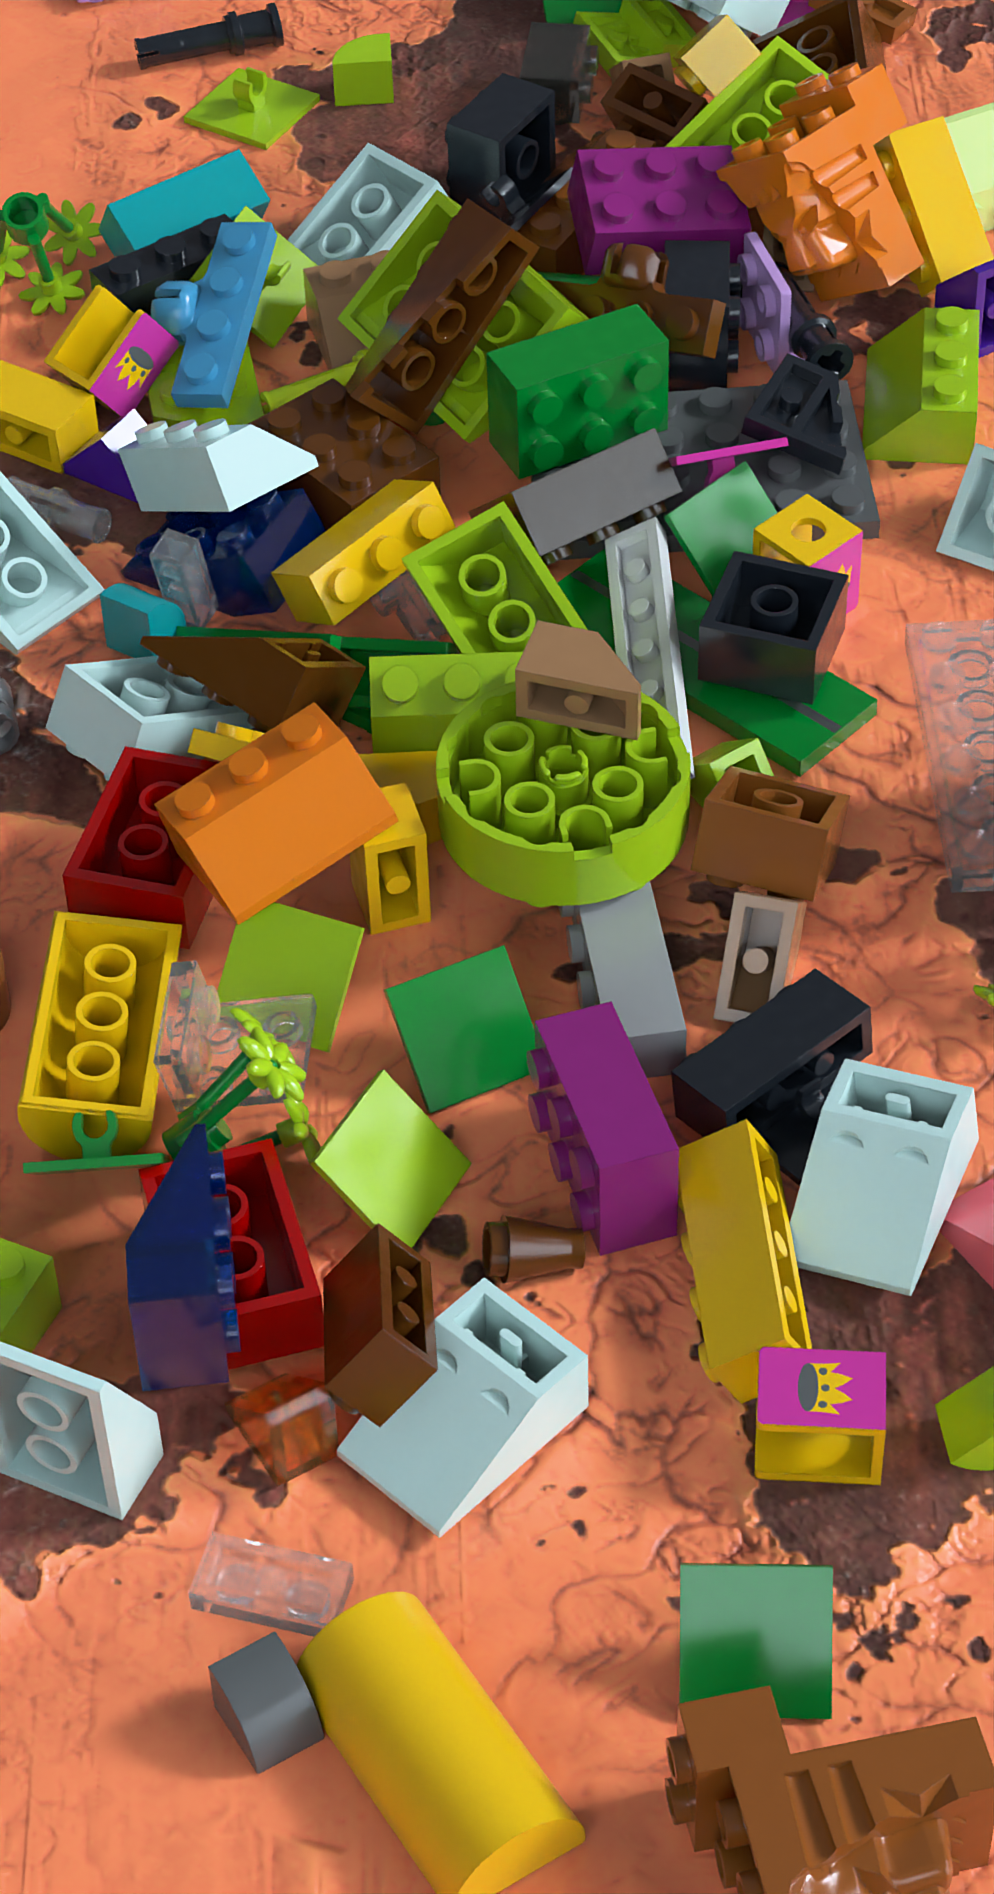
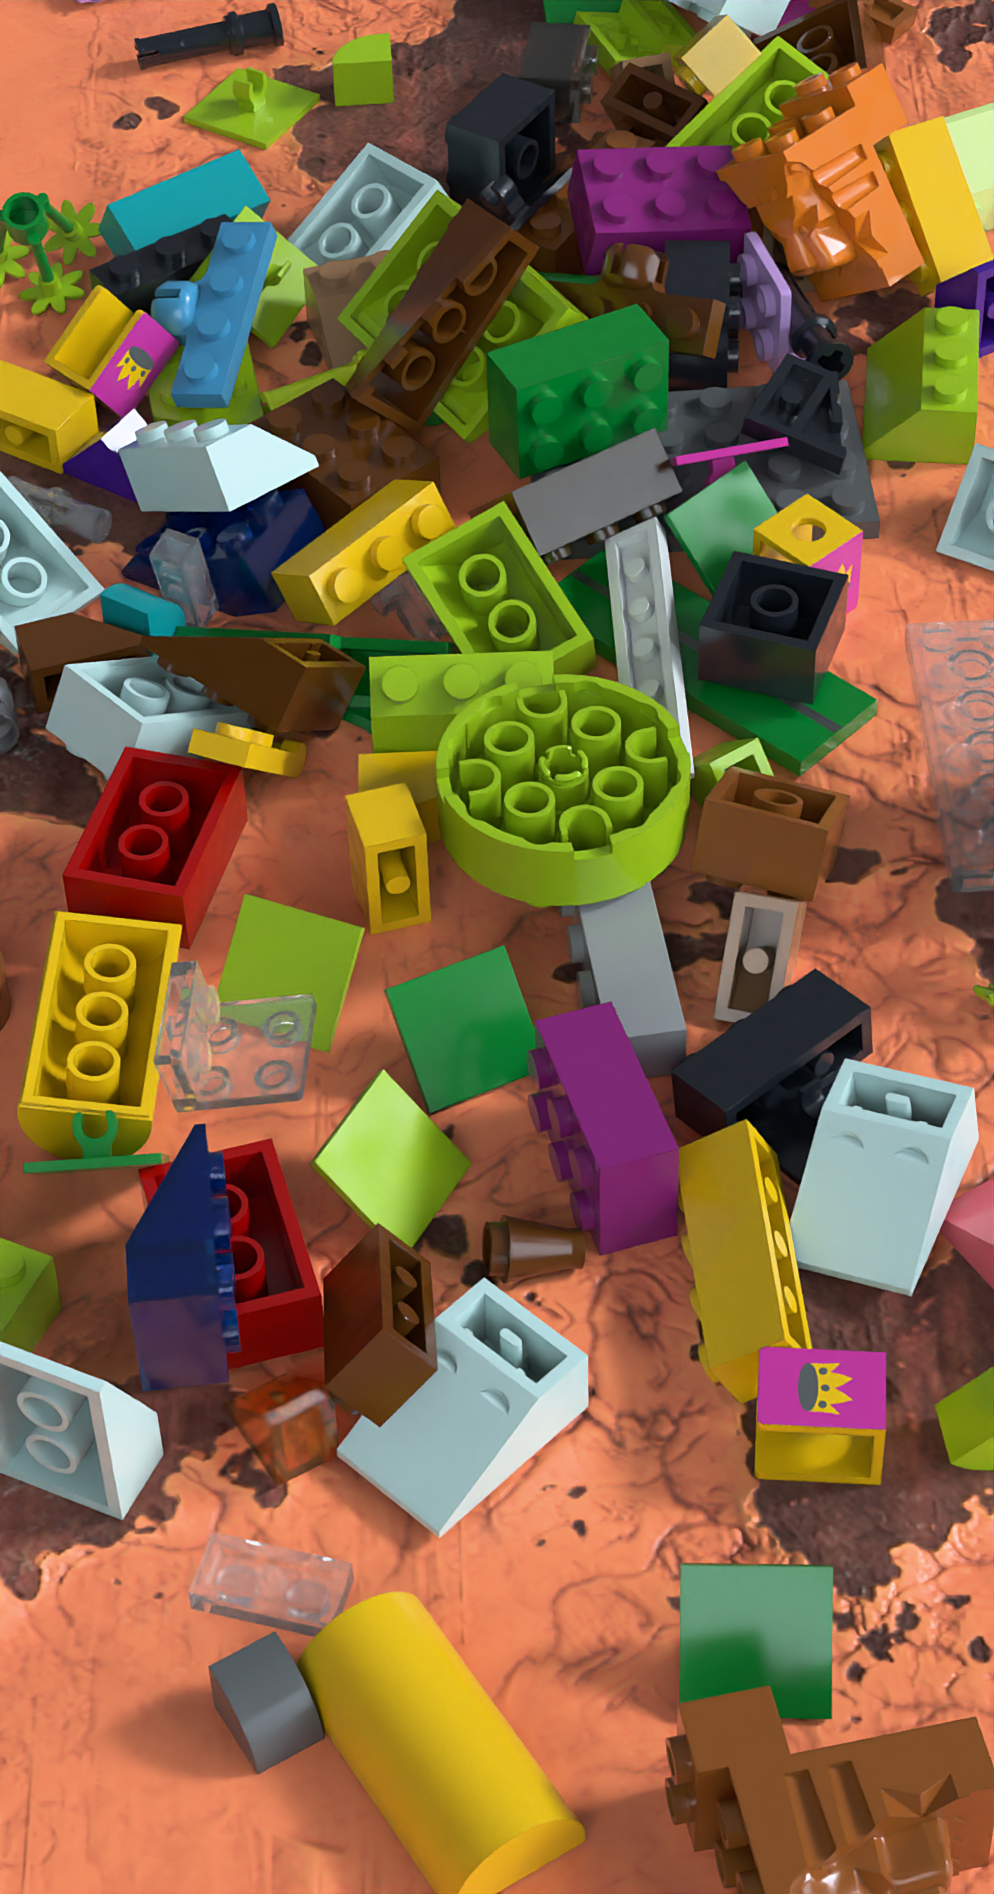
orange slope [154,702,398,925] -> none
plant [162,1008,321,1166] -> none
medium nougat slope [515,620,641,740] -> none
none -> reddish brown slope [14,612,148,714]

